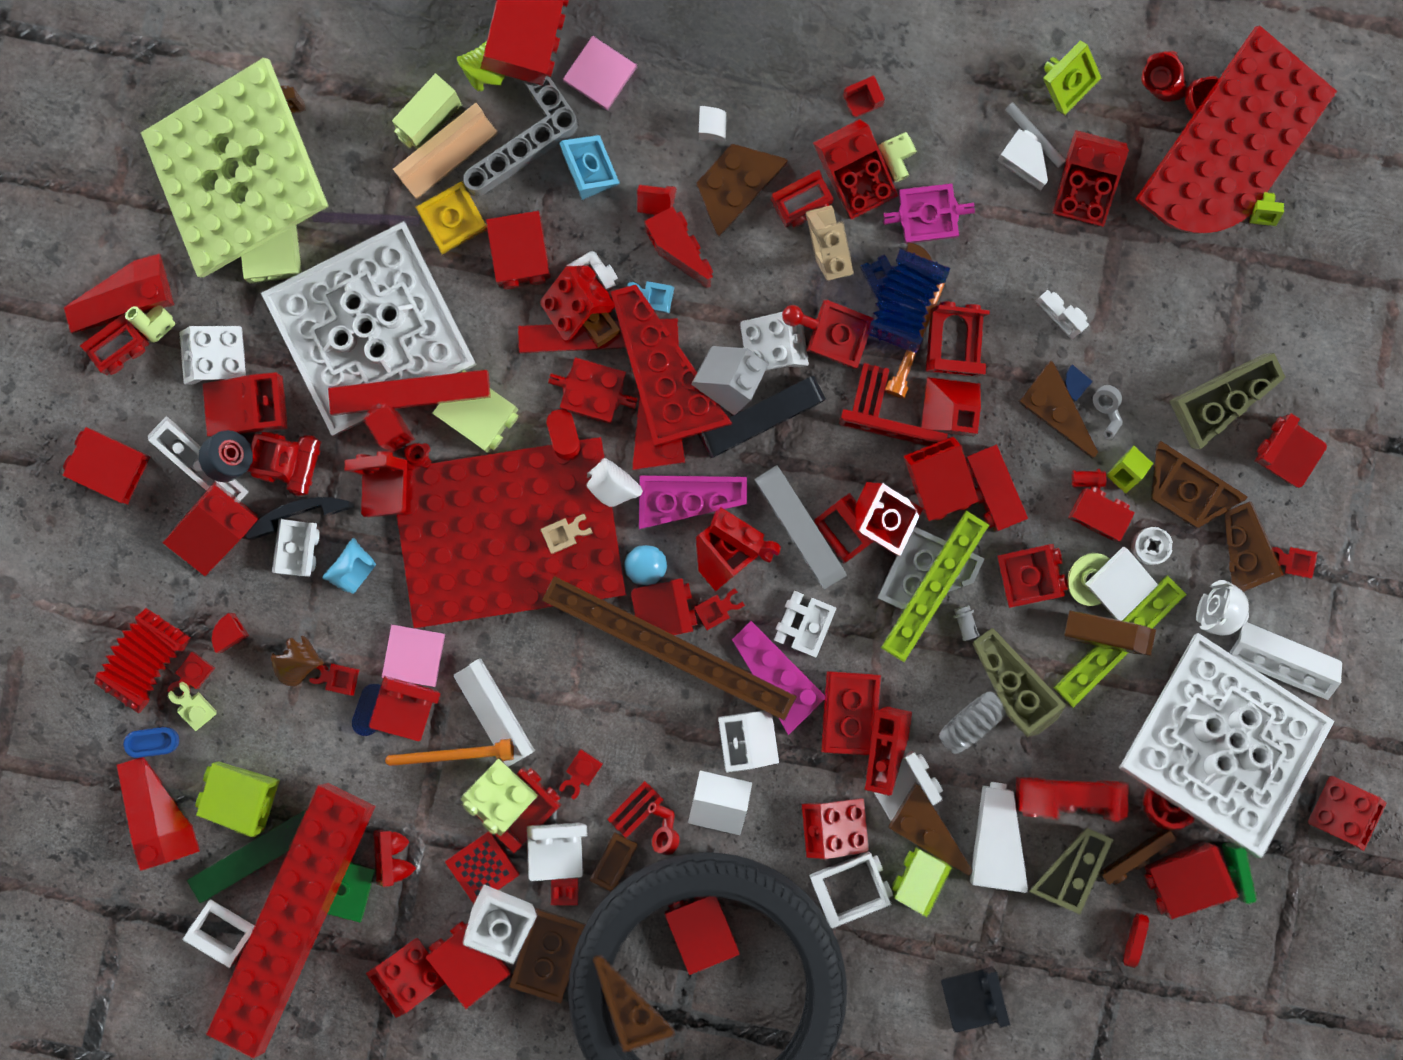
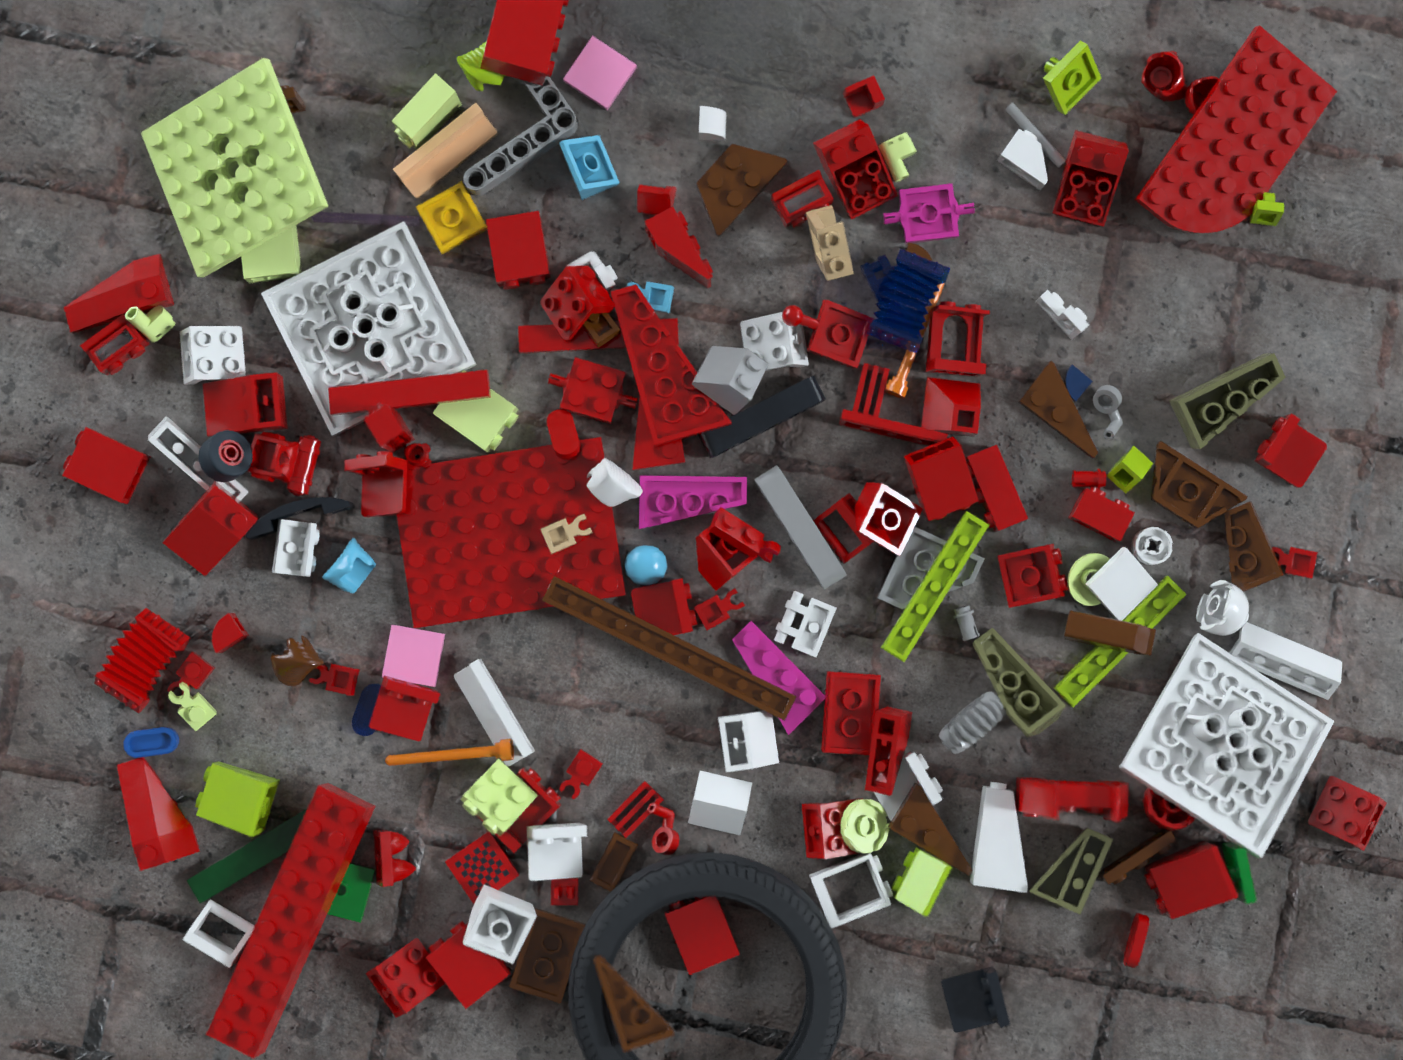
none -> yellowish green tile [841,799,889,854]

